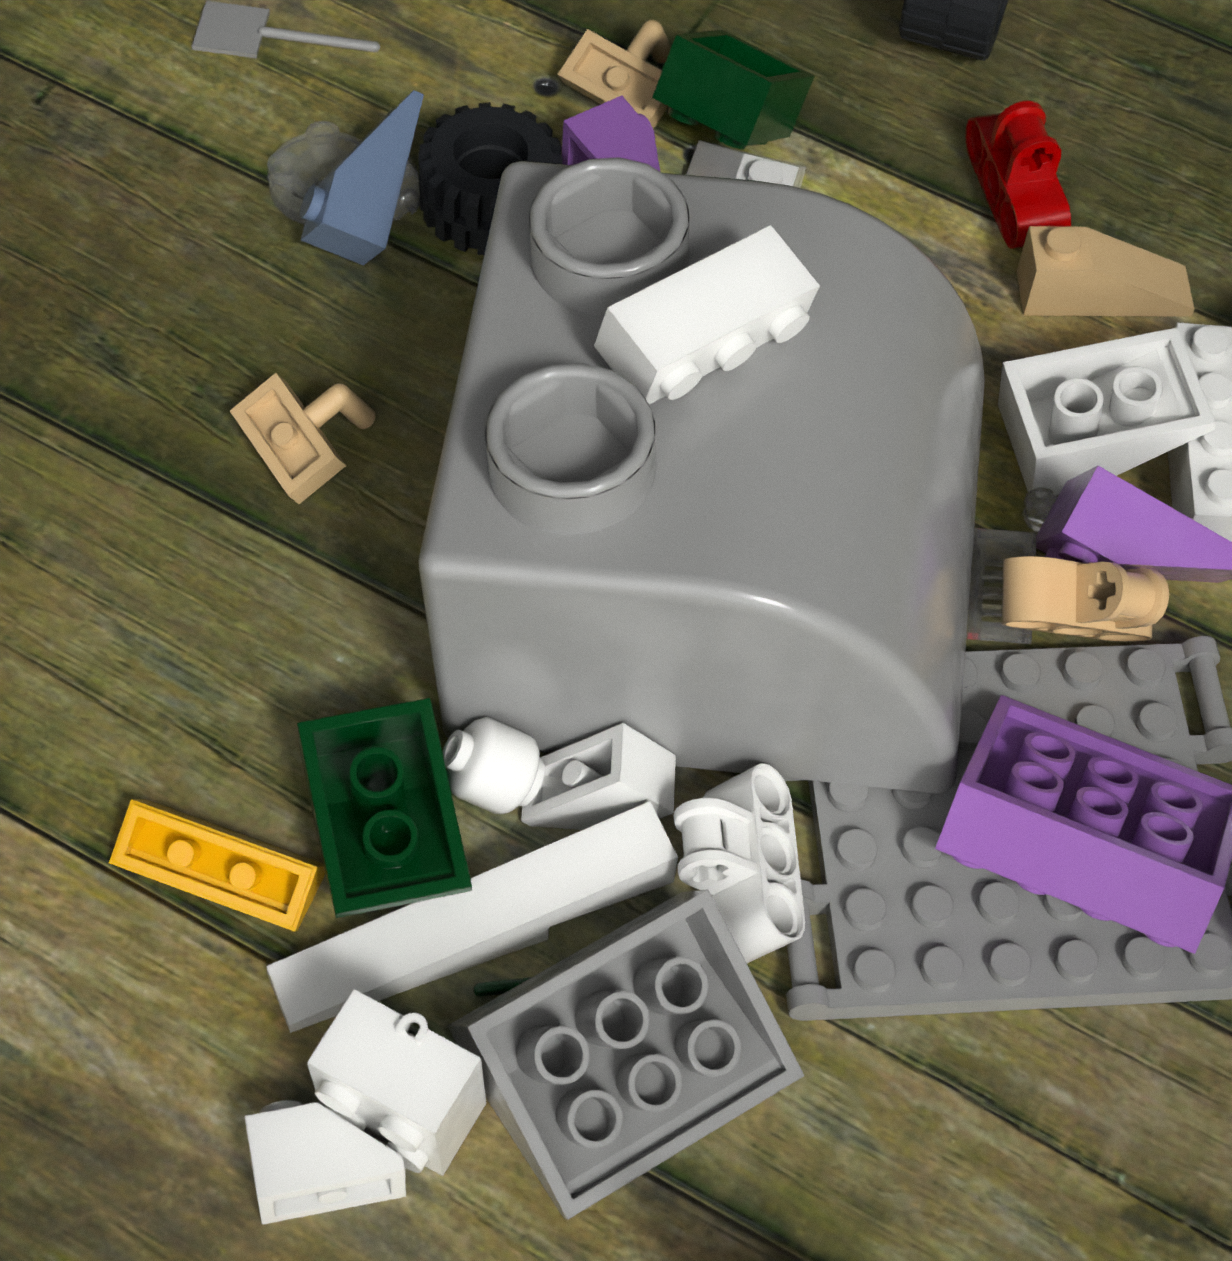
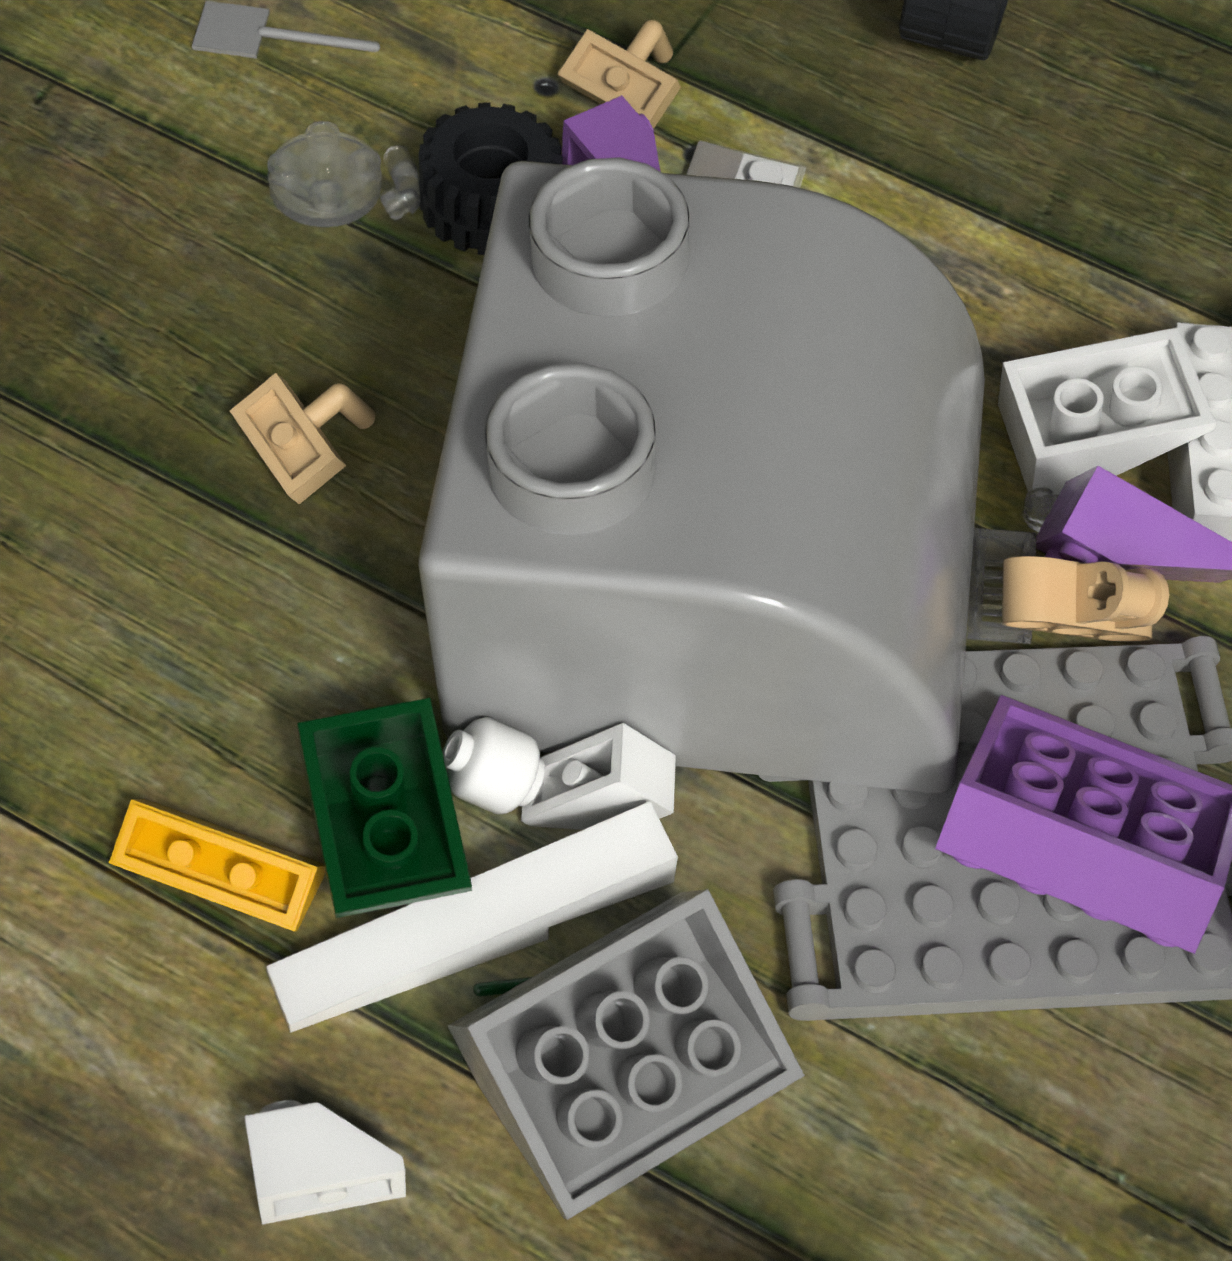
sand blue slope [300,90,424,266] -> none
white brick [307,989,486,1176] -> none
white brick [594,225,820,405] -> none
dark green piece [652,30,815,150] -> none
white piece [673,763,805,963] -> none
red piece [965,101,1071,249] -> none
tan slope [1016,226,1195,317] -> none

